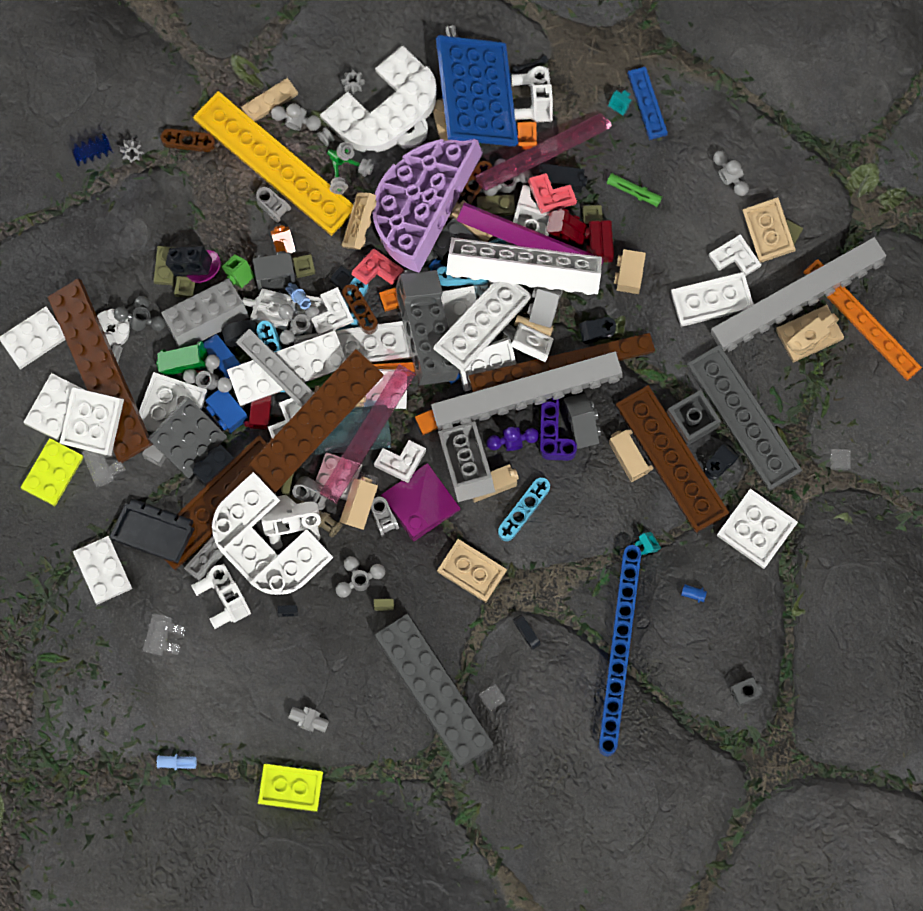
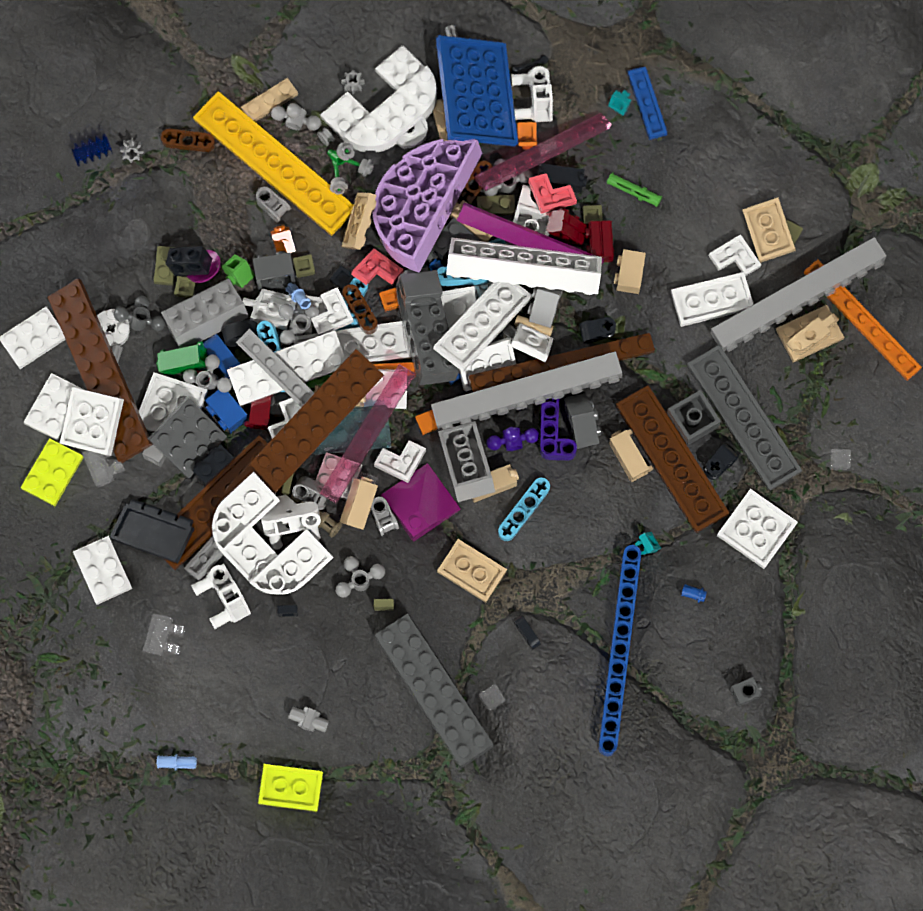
light grey piece [713,151,749,196] -> none

